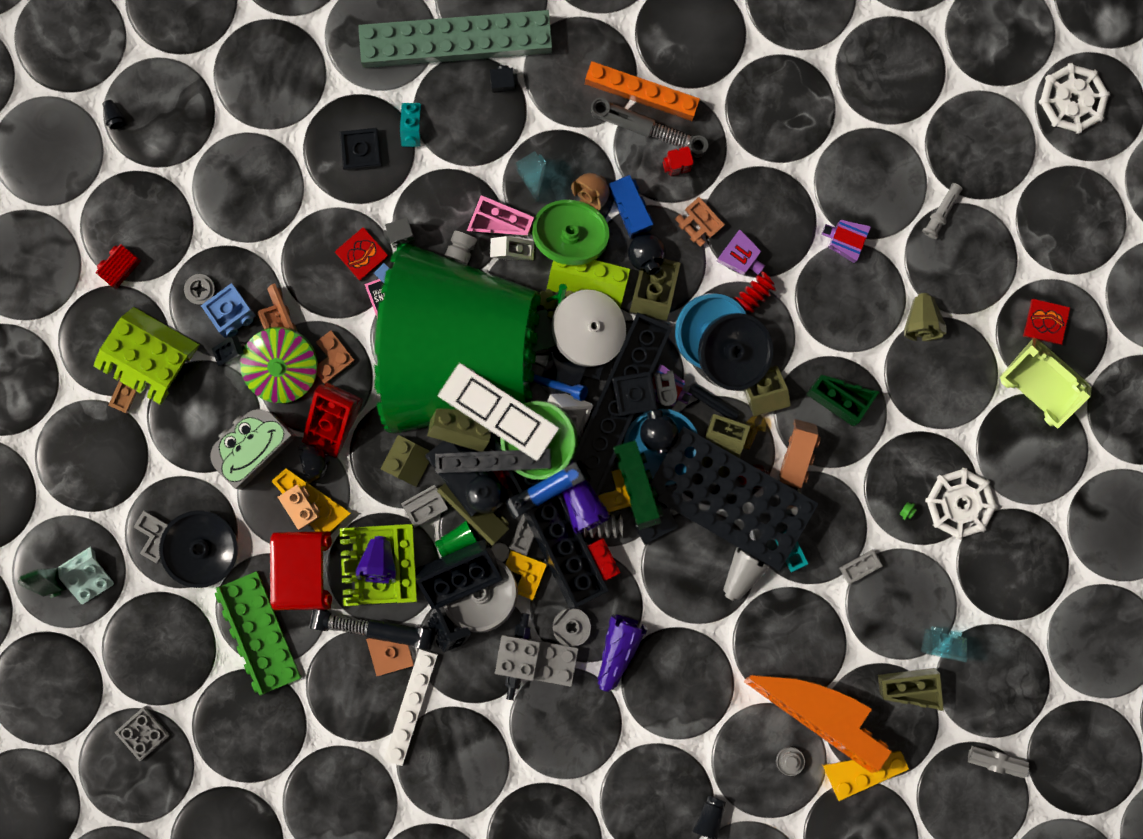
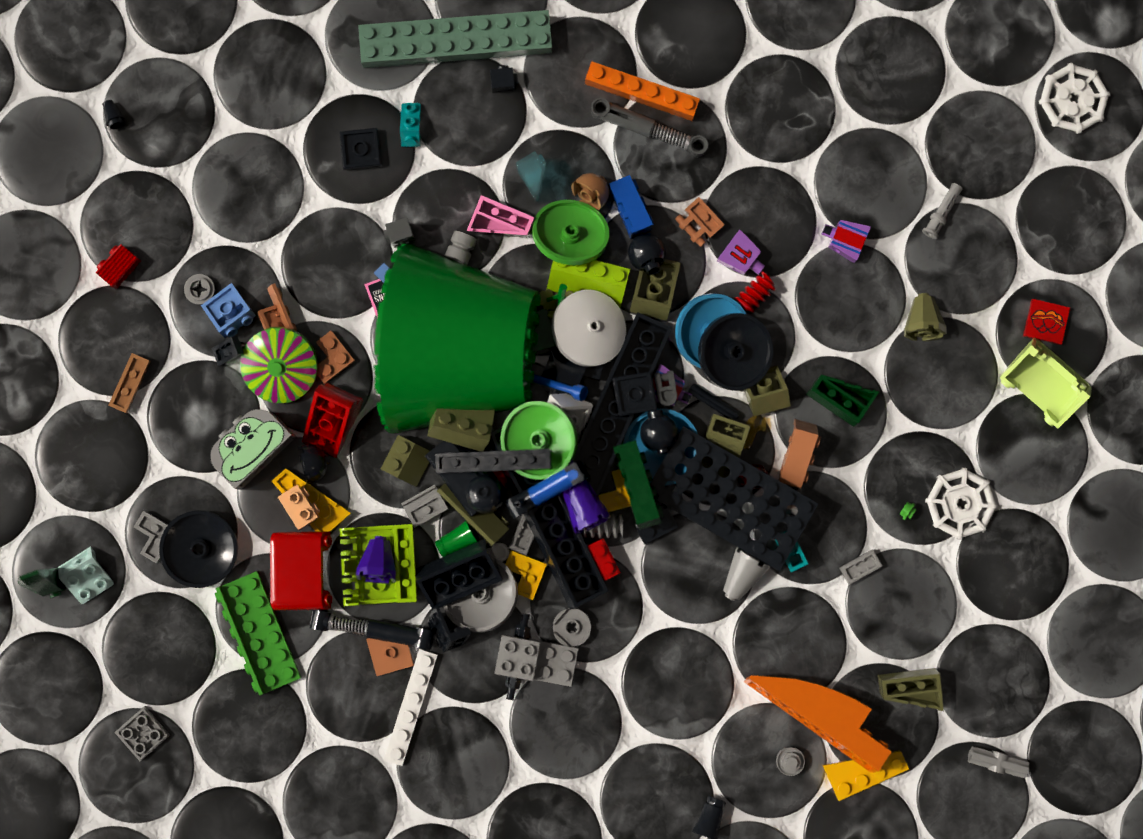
lime slope [93,307,200,405] -> none
red tile [335,227,389,281] -> none
white sticker [438,363,559,461] -> none
white slope [490,236,534,260] -> none
dark purple cone [597,614,648,692] -> none
red brick [662,146,694,177] -> none
clear light blue slope [921,627,967,662] -> none

